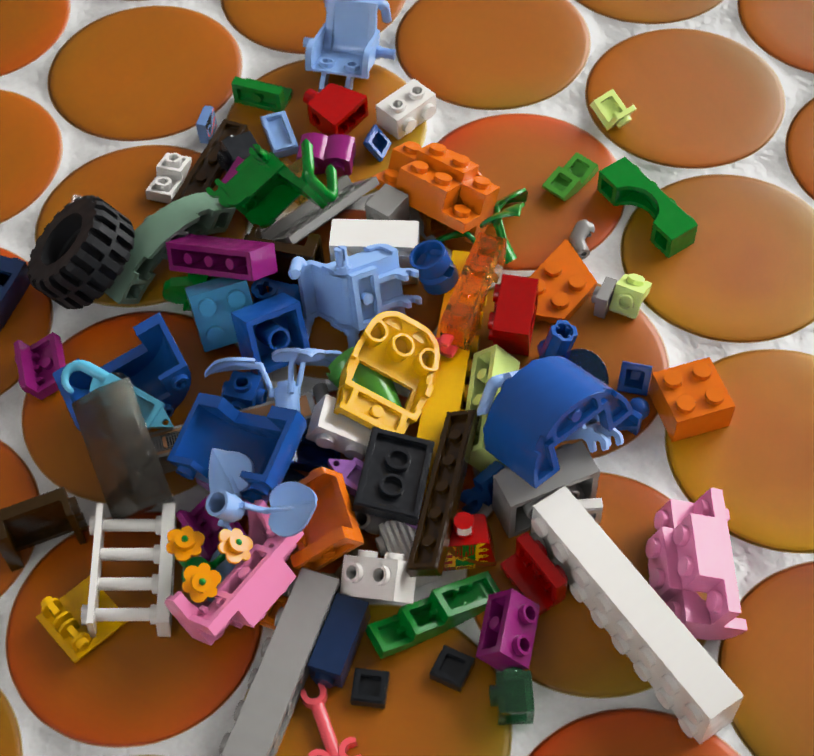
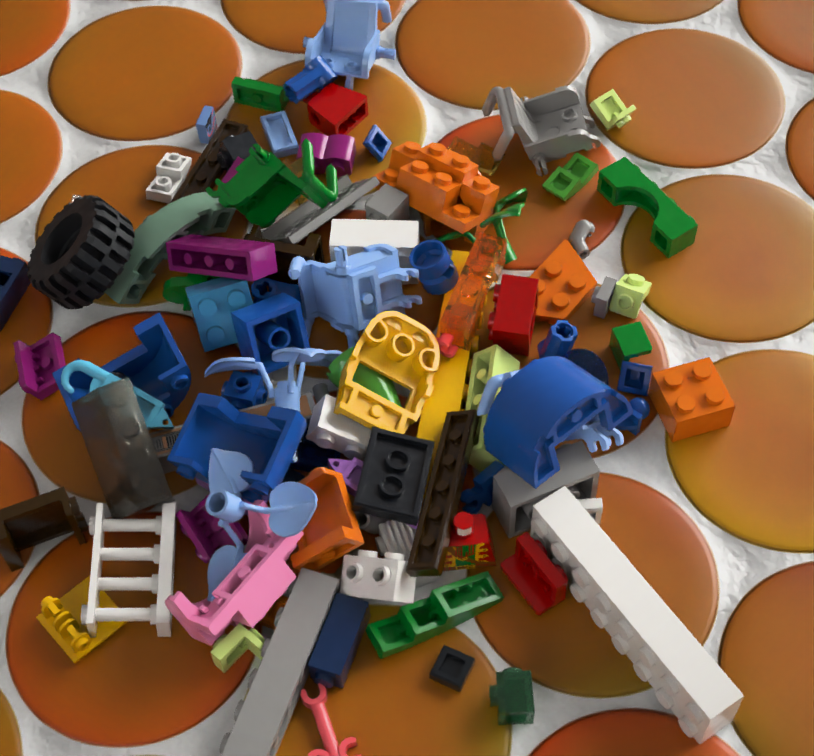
light orange plant [166,526,253,603] -> none
black tile [350,668,390,709] -> none
white brick [376,79,436,140] -> none
magenta brick [476,589,540,674] -> none
bright pink piece [646,488,747,640] -> none
none -> yellowish green bracket [210,623,265,673]
none -> blue piece [283,55,338,104]
none -> clear yellow slope [448,136,505,176]
none -> light grey piece [482,85,601,176]
none -> green panel [609,321,652,371]

